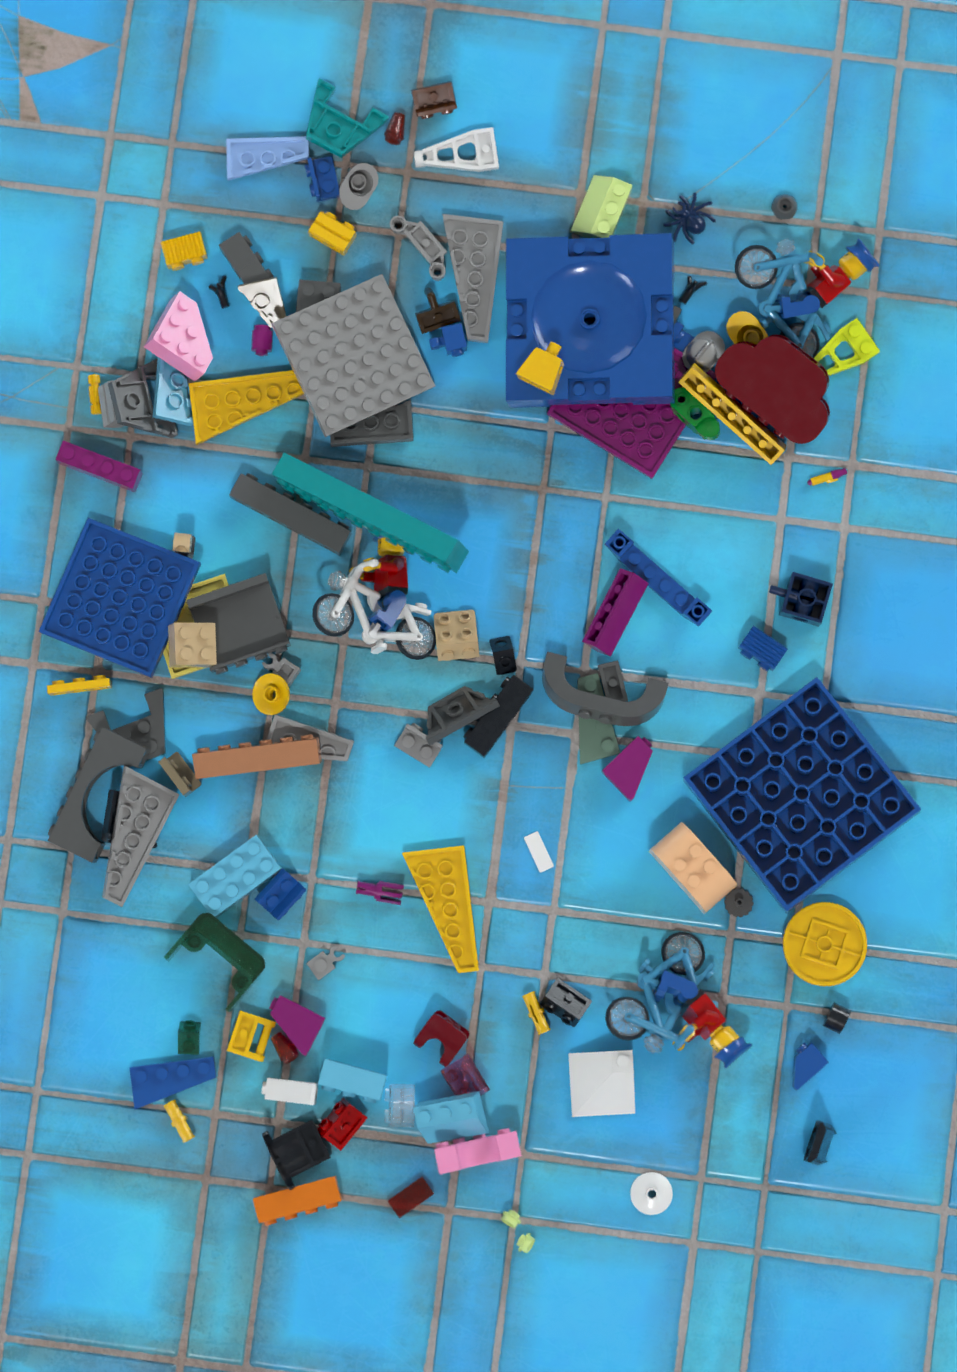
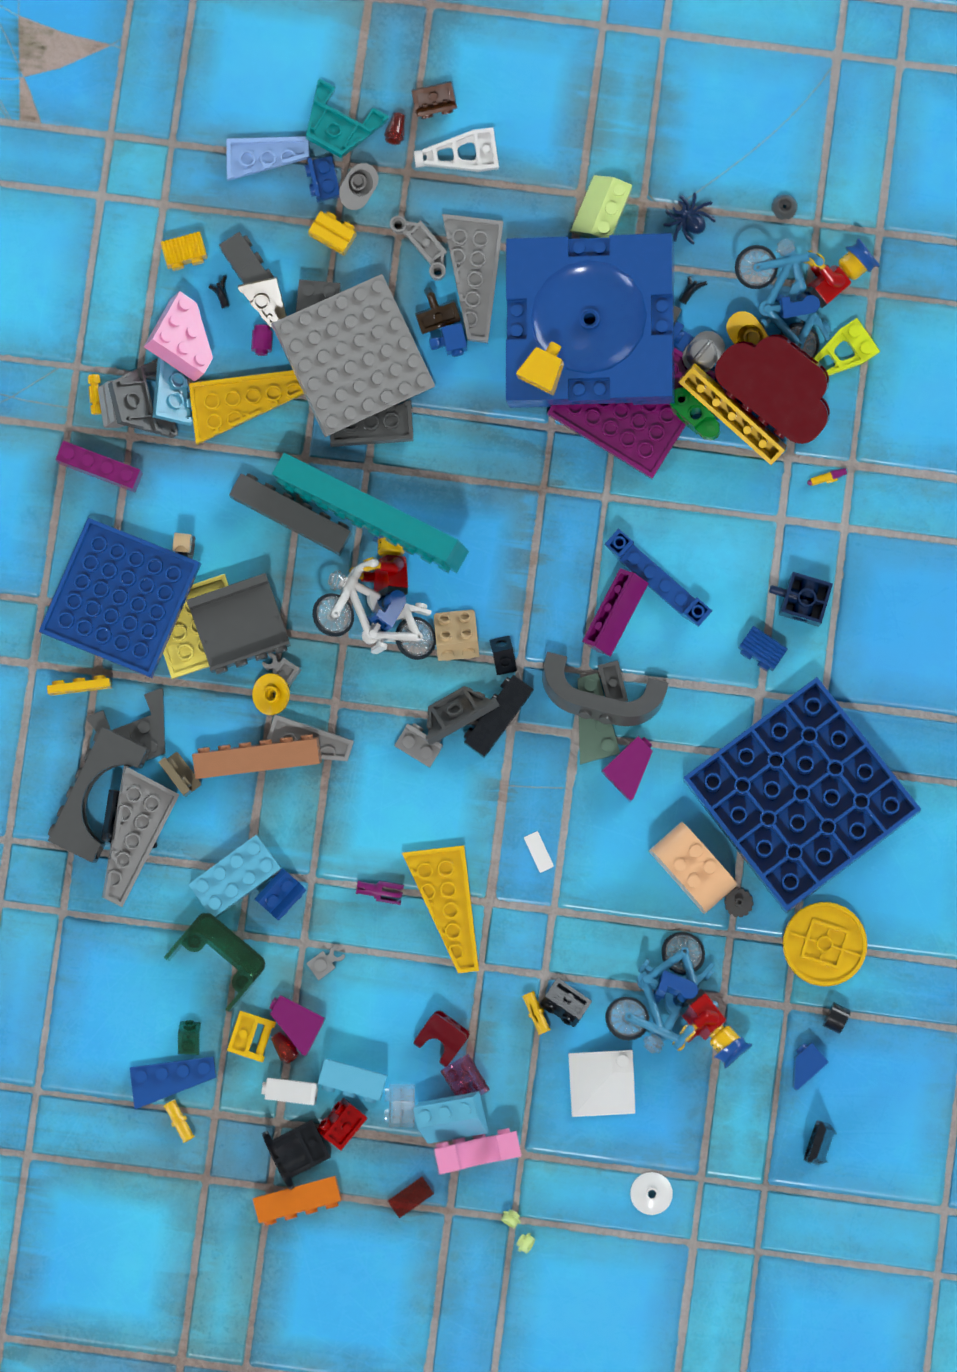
tan brick [168,623,217,668] -> none

